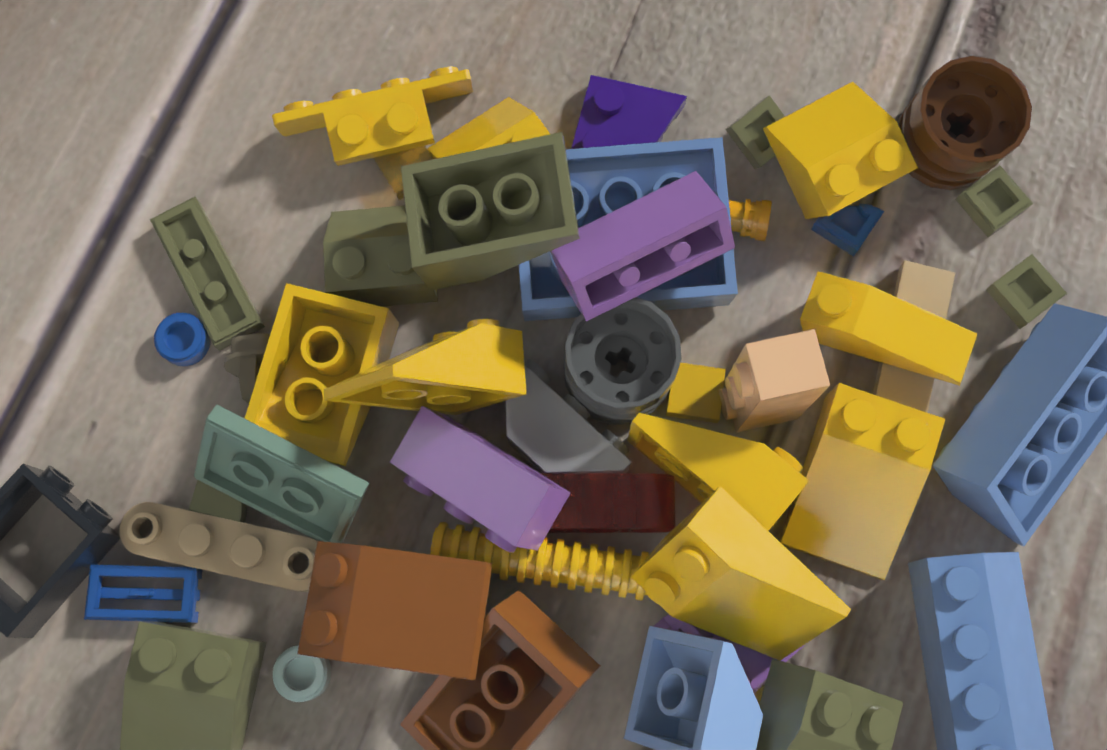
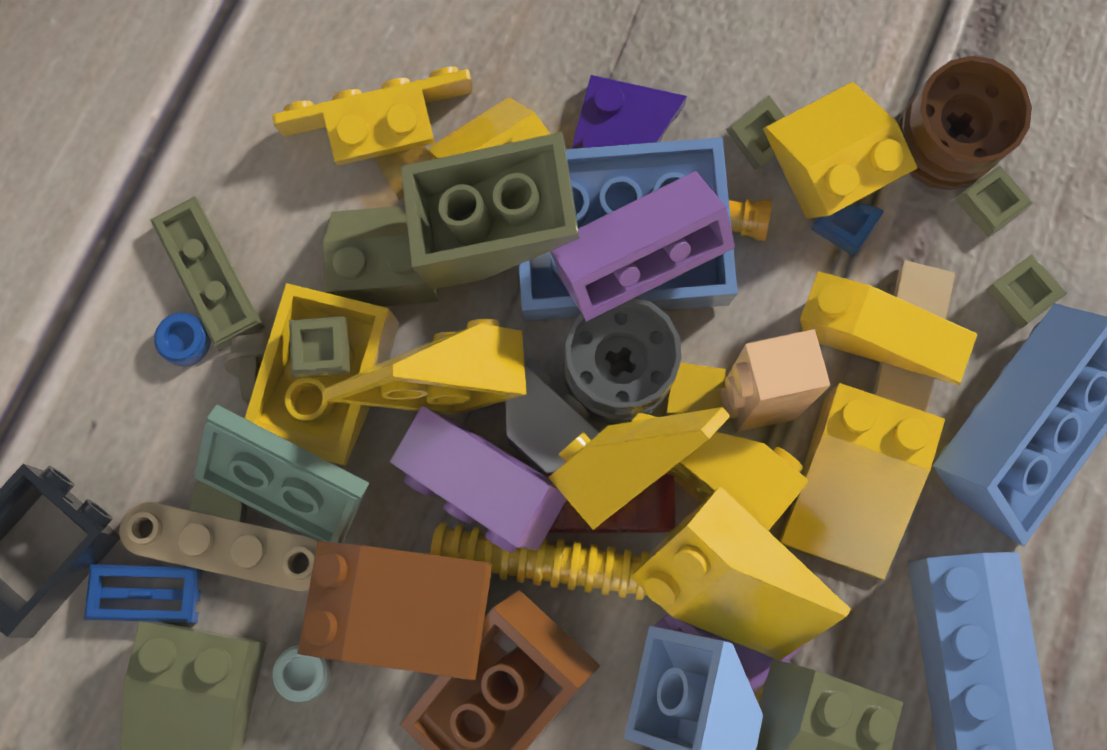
none -> olive tile [289,316,350,378]
none -> yellow slope [548,407,730,530]

